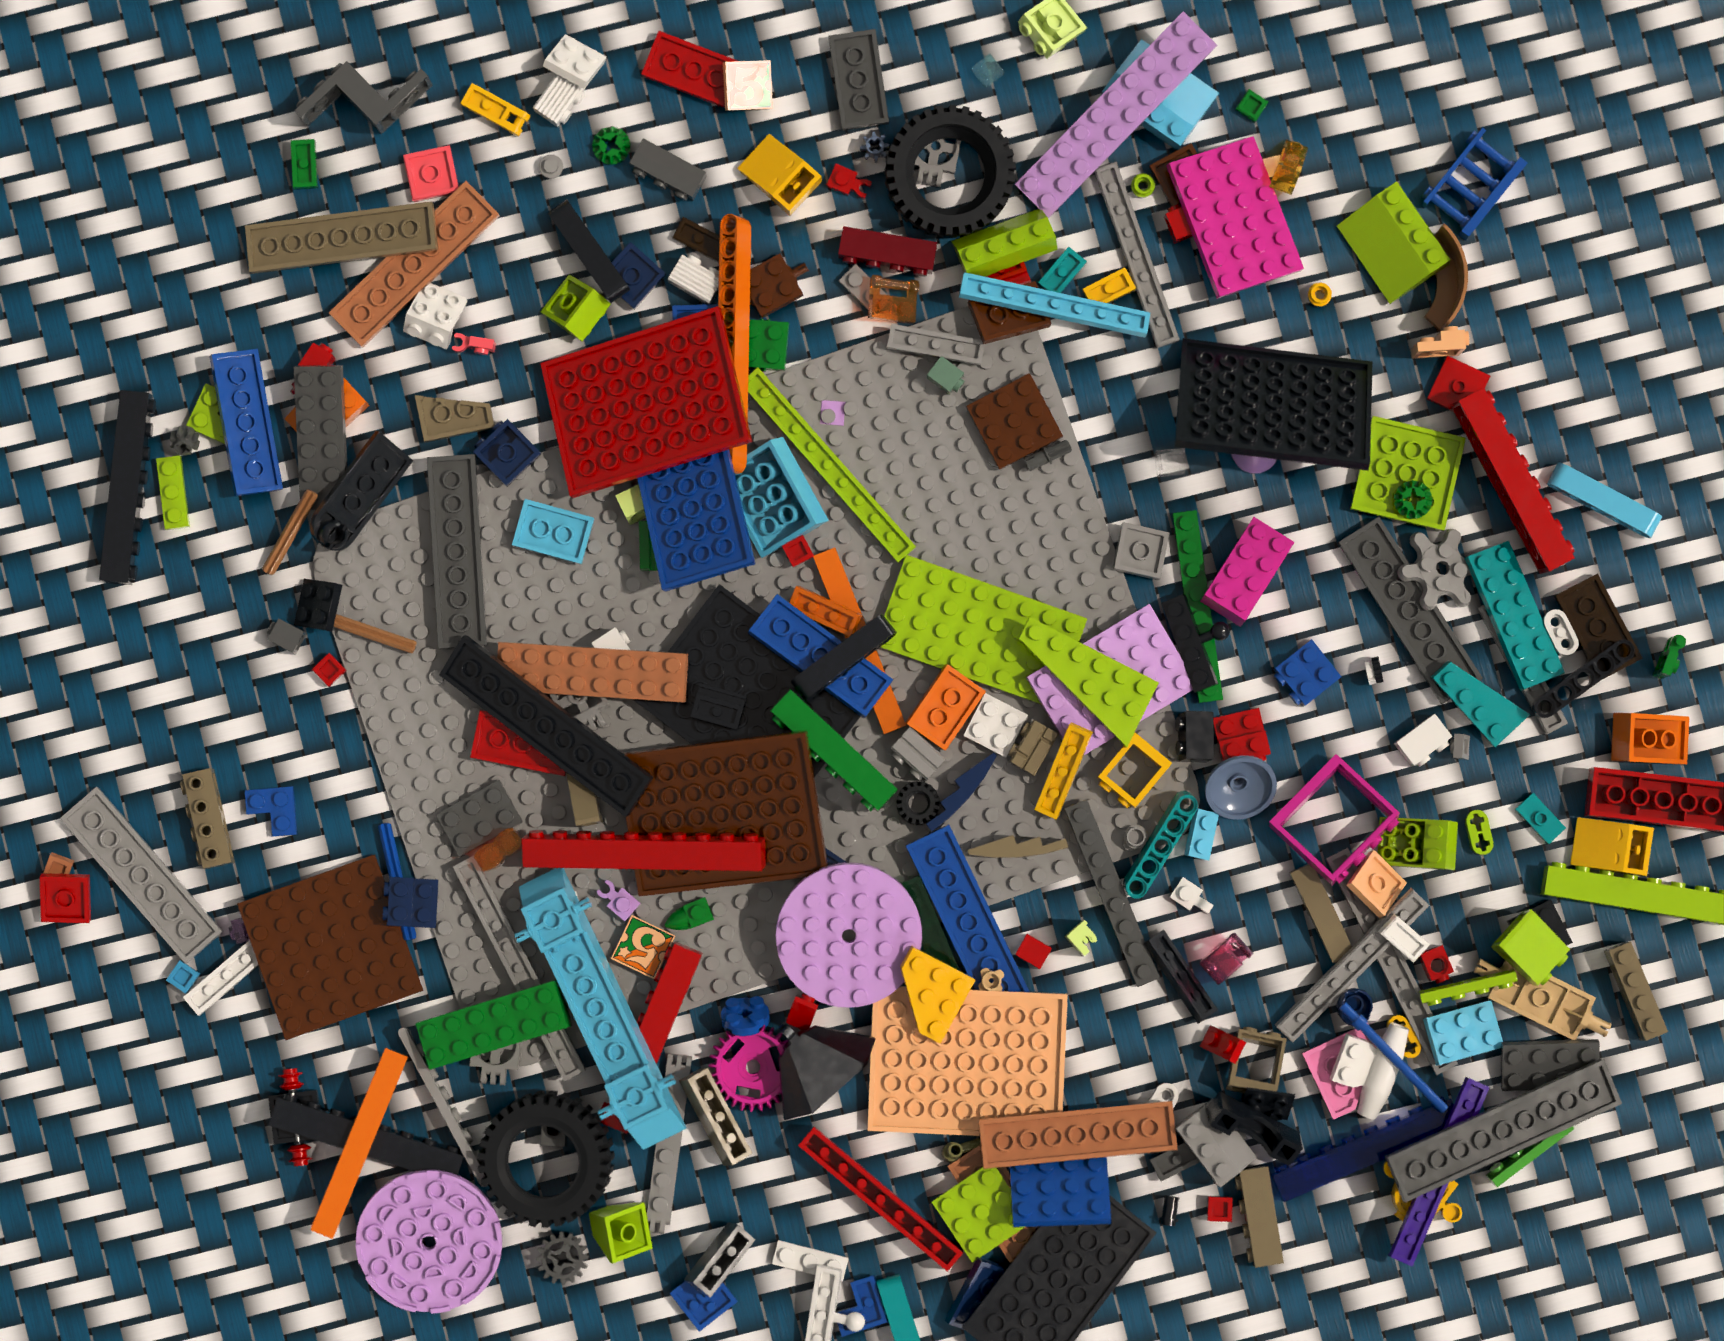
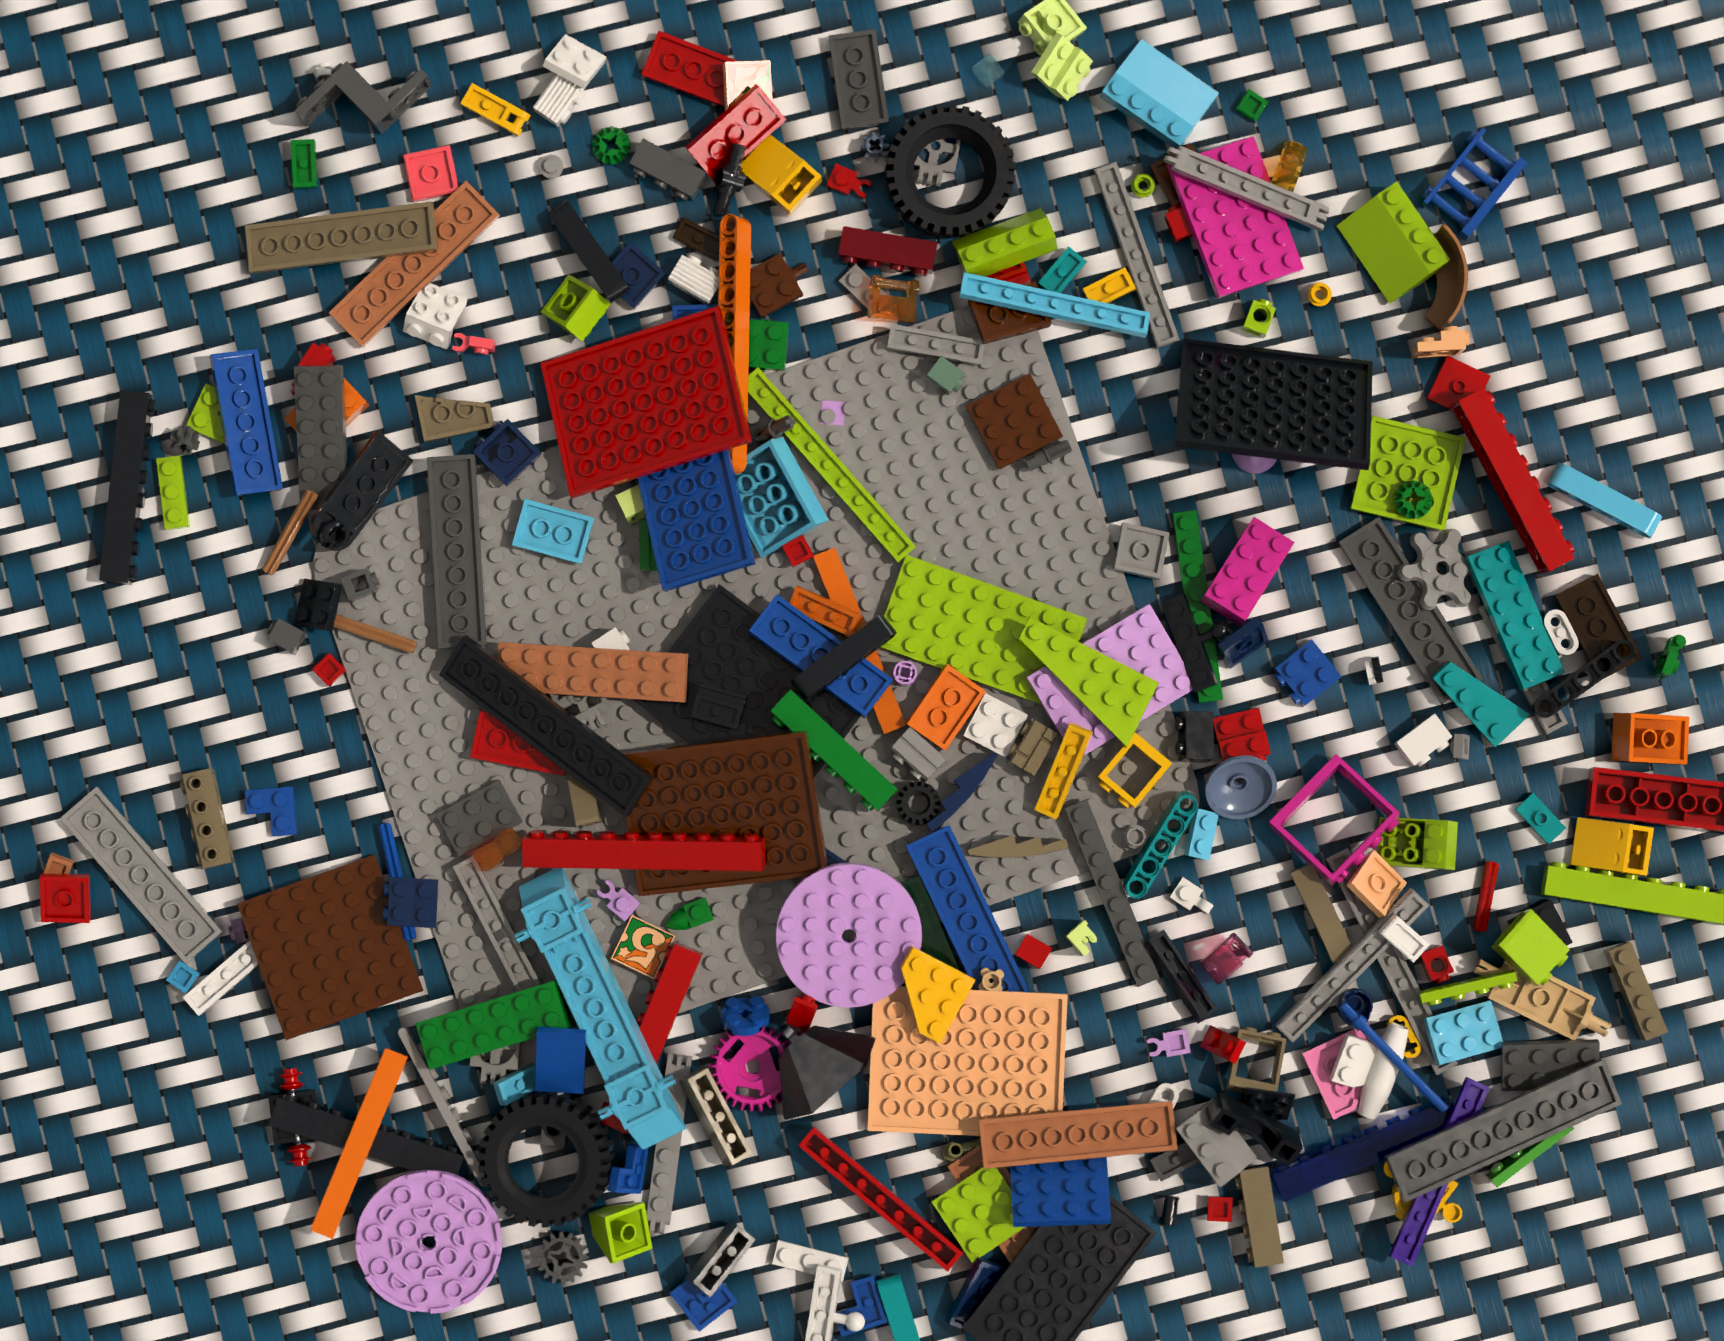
lavender plate [1015,11,1218,218] -> none
clear panel [1155,448,1185,477] -> none
lime beam [1465,810,1493,855] -> none
none -> white plate [313,63,334,82]
none -> dark grey brick [340,568,380,603]
none -> medium azure plate [493,1063,536,1106]
none -> blue tile [535,1027,586,1094]
none -> blue plate [608,1143,649,1194]
none -> plate [685,84,786,181]
none -> black pin [713,143,746,216]
none -> dark grey axle [754,415,795,444]
none -> lavender wheel [893,661,917,686]
none -> yellowish green plate [1031,32,1093,101]
none -> lavender plate [1146,1029,1191,1057]
none -> light grey hinge [1164,146,1330,231]
none -> dark blue plate [1218,617,1269,669]
none -> lime brick [1242,299,1276,338]
none -> red axle [1473,861,1499,932]

